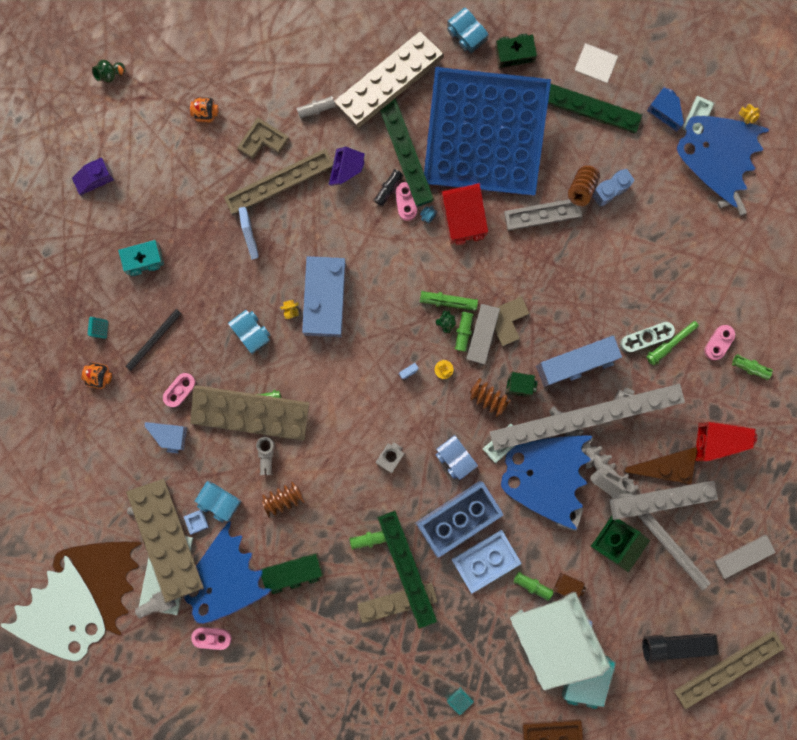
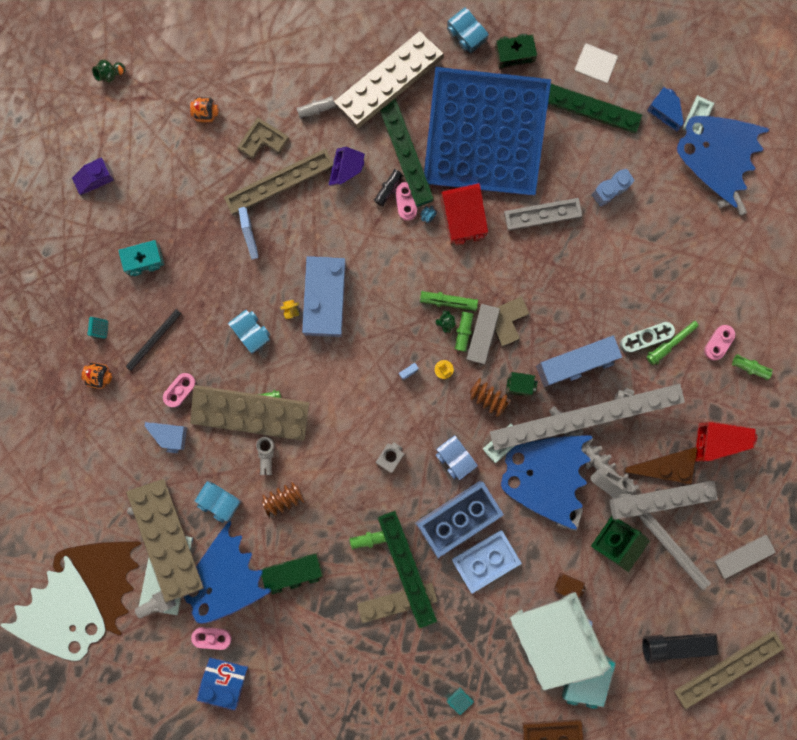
light blue tile [184,510,209,535] -> none
bright green pin [513,572,554,601] -> none
dark orange piece [568,166,600,207] -> none
yellow plate [739,104,760,124] -> none
none -> blue slope [196,657,248,710]

